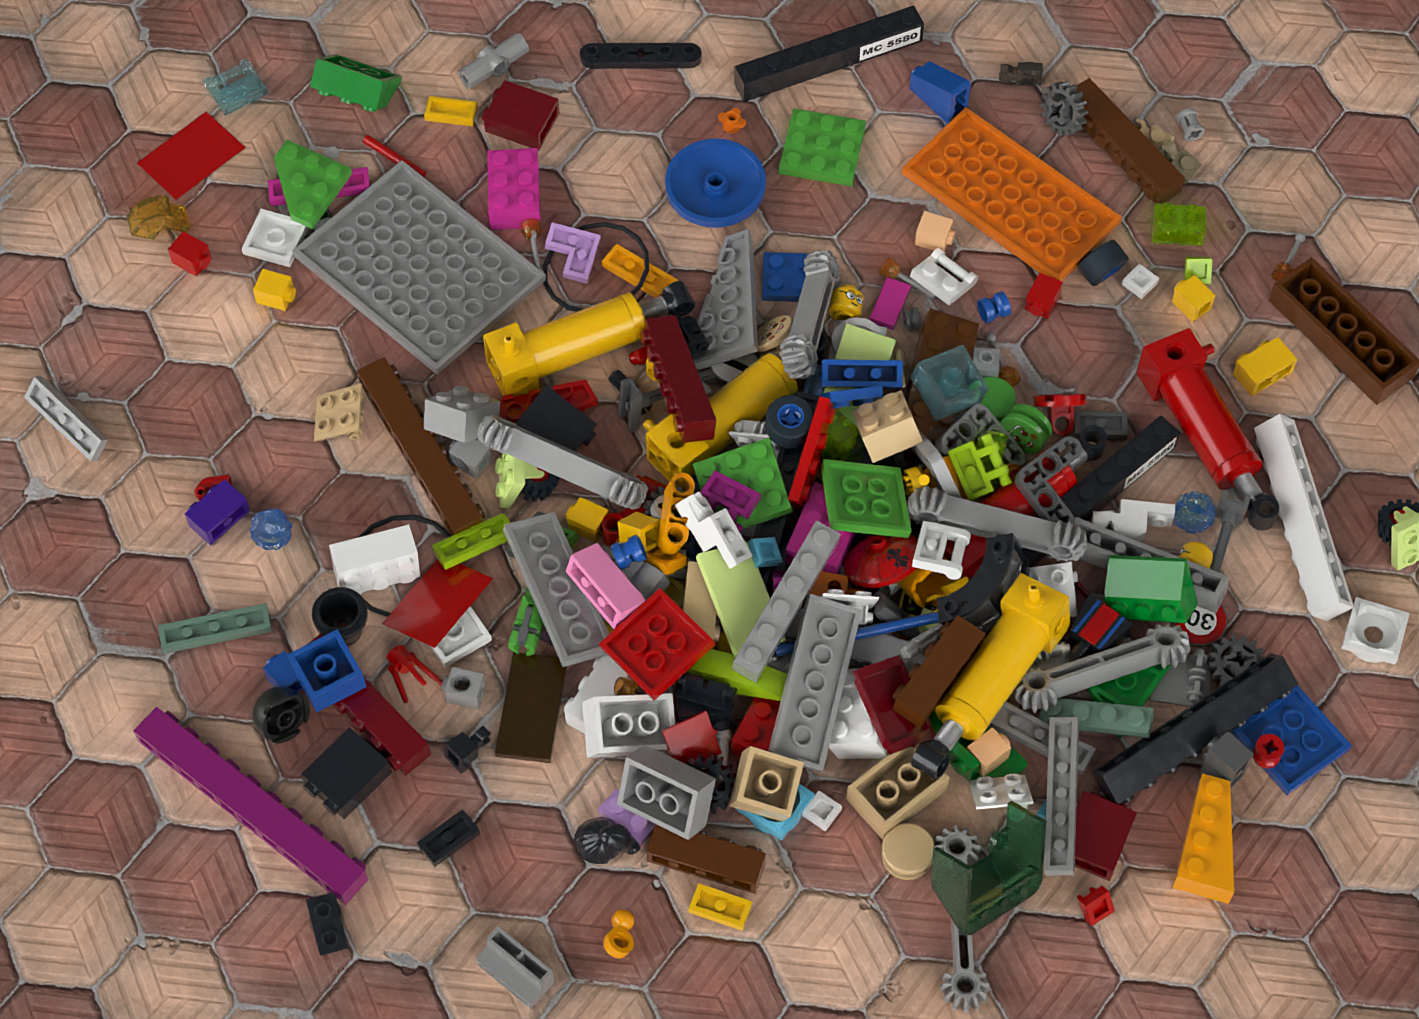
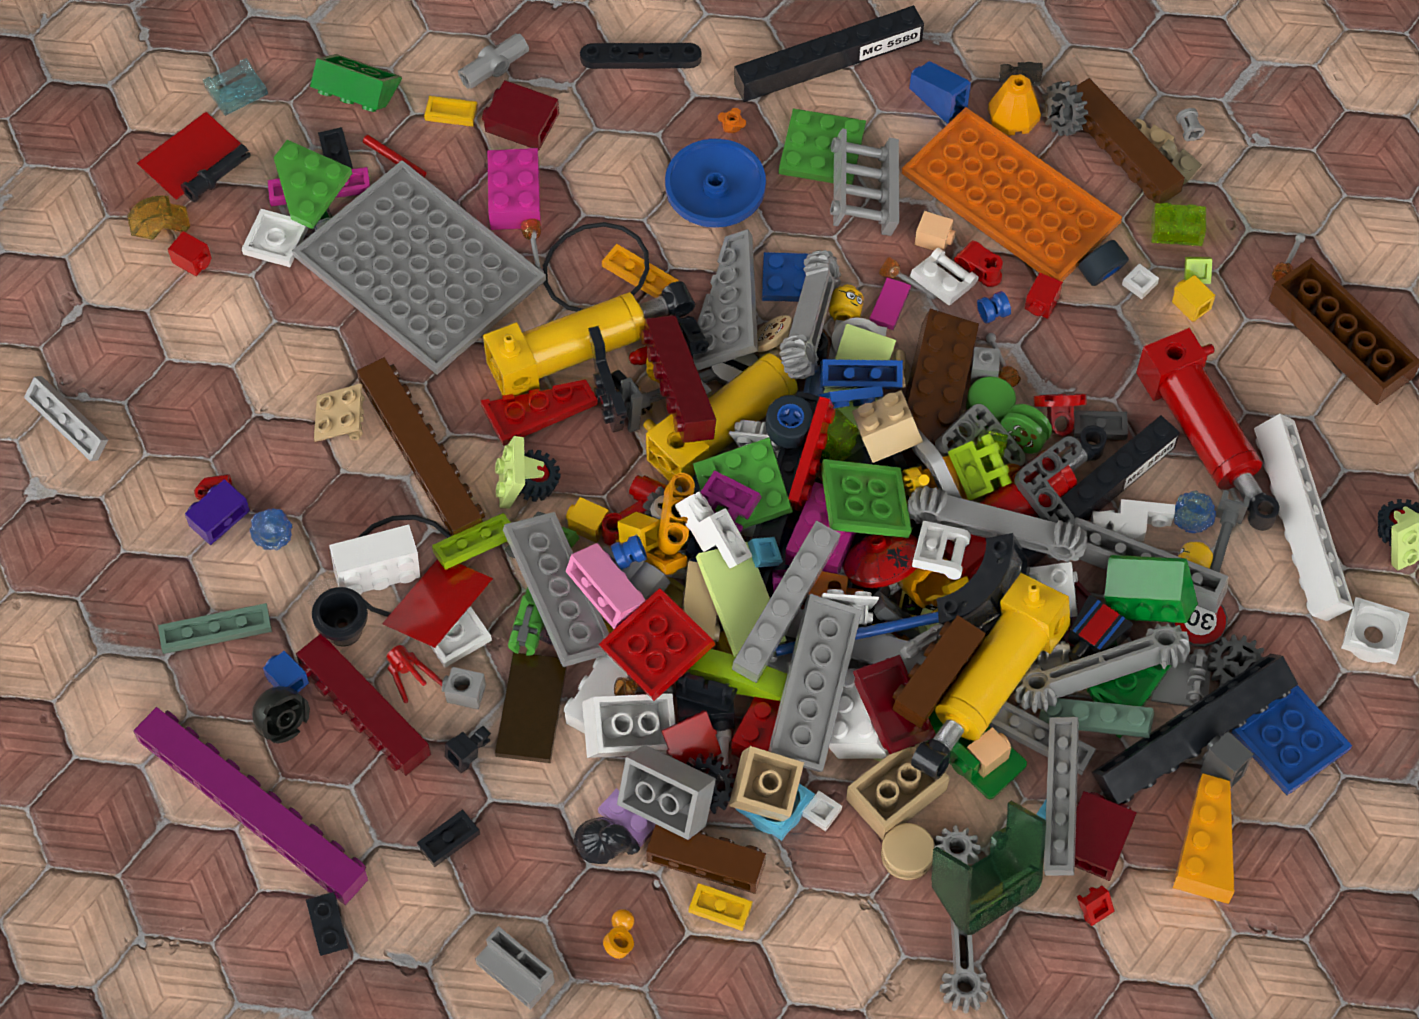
yellow brick [253,269,296,311] -> none
blue brick [287,629,366,713] -> none
black brick [301,727,392,819] -> none
light grey brick [424,386,500,443] -> none
light grey brick [449,439,492,479] -> none
light grey arm [477,415,648,510] -> none
black brick [516,386,597,453] -> none
lavender plate [545,222,601,284] -> none
dark grey bush [903,307,920,332] -> none
clear light blue brick [910,345,989,421] -> none
white hinge [969,774,1033,820] -> none
yellow brick [1233,337,1297,396] -> none
red wheel [1252,734,1284,769] -> none
none -> black pin [181,144,251,202]
none -> black plate [318,127,353,169]
none -> black wing [588,326,627,432]
none -> light grey fence [830,128,899,236]
none -> red piece [954,240,1003,287]
none -> light orange cone [988,74,1041,136]

